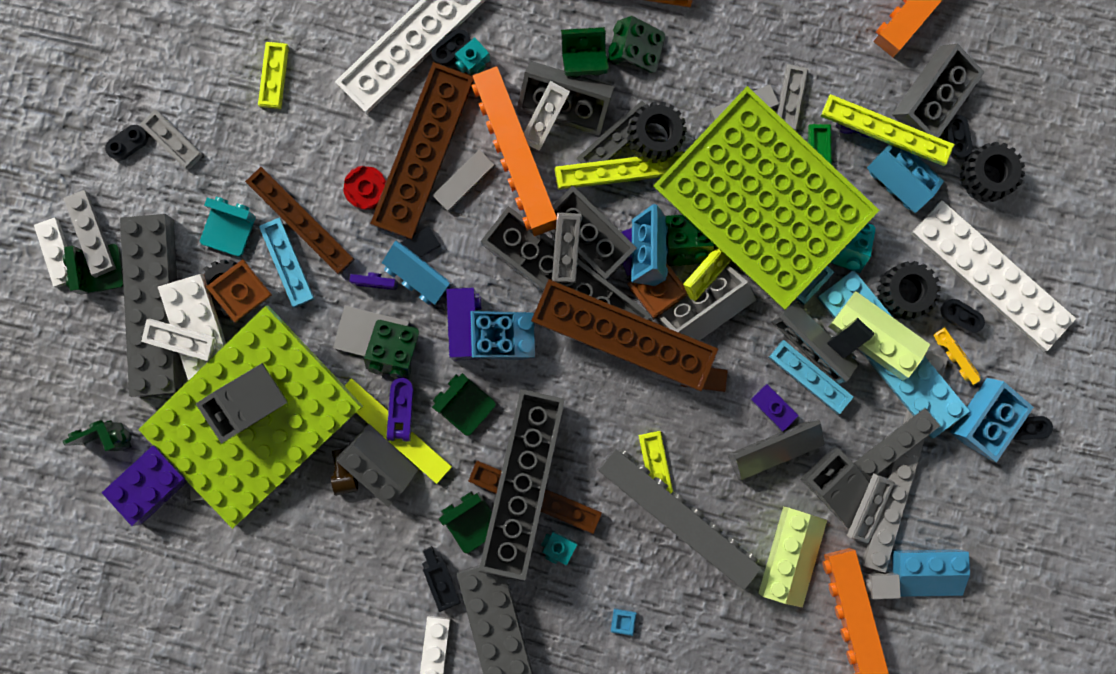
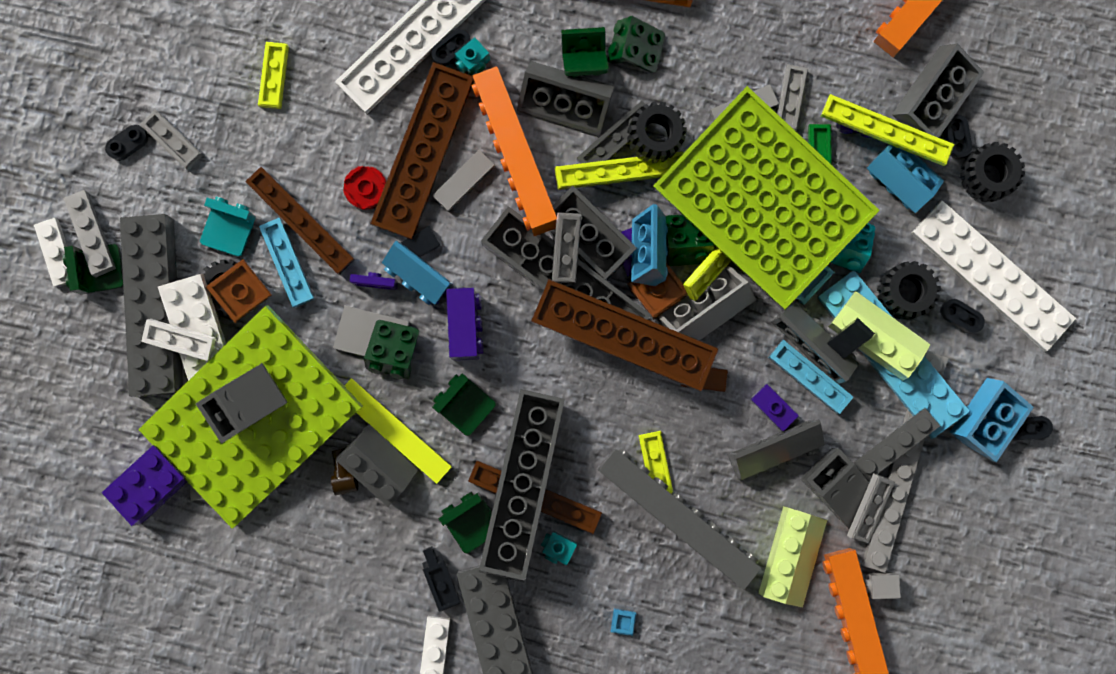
dark green bracket [62,420,132,451] -> none
dark purple plate [387,378,414,442] -> none
dark azure slope [471,311,535,360] -> none
white plate [524,81,570,151] -> none
dark azure slope [892,549,970,597] -> none
yellow hinge [934,327,981,385] -> none

